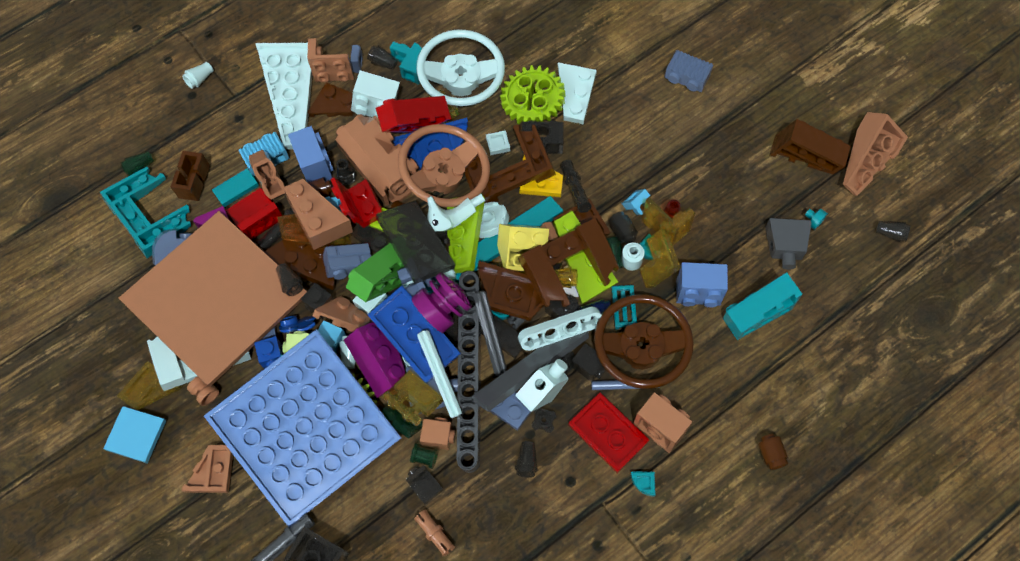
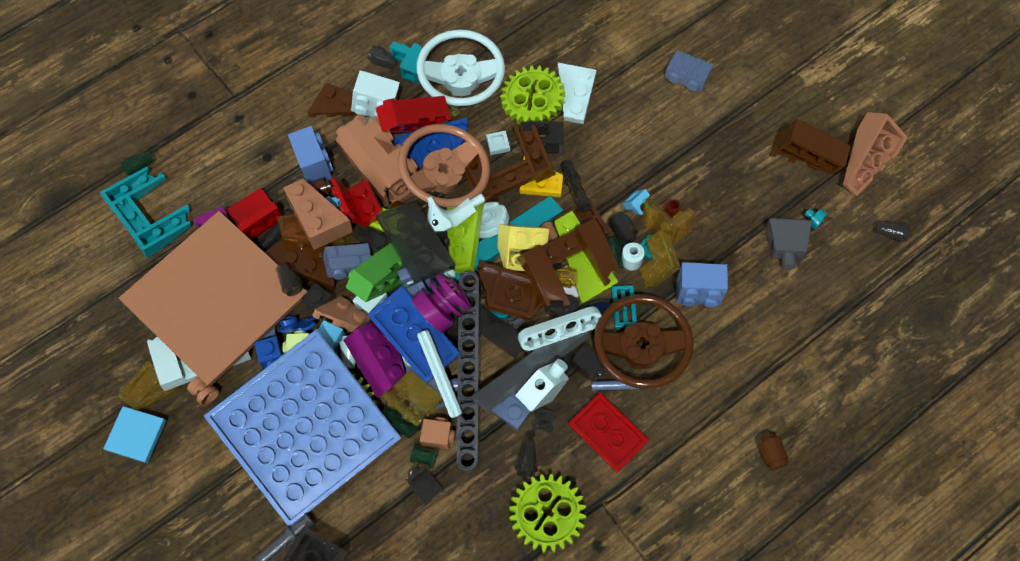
sand blue brick [152,229,193,265] -> none
reddish brown piece [170,151,210,201] -> none
light aqua cone [182,62,213,89] -> none
nougat wing [182,445,233,493] -> none
teal tile [212,168,259,207] -> none
medium azure brick [239,132,290,177] -> none
nougat brick [249,149,285,199] -> none
light aqua wing [256,43,312,149] -> none
nougat bracket [307,38,354,82] -> none
clear smoke cone [336,159,357,185] -> none
sand blue tile [350,45,363,73] -> none
nougat pin [414,510,455,557] -> none
dark grey axle [473,291,507,377] -> none
teal tile [631,472,655,497] -> none
nougat brick [634,392,692,454] -> none
teal wedge [723,272,802,340] -> none
none -> lime gear [509,474,586,553]

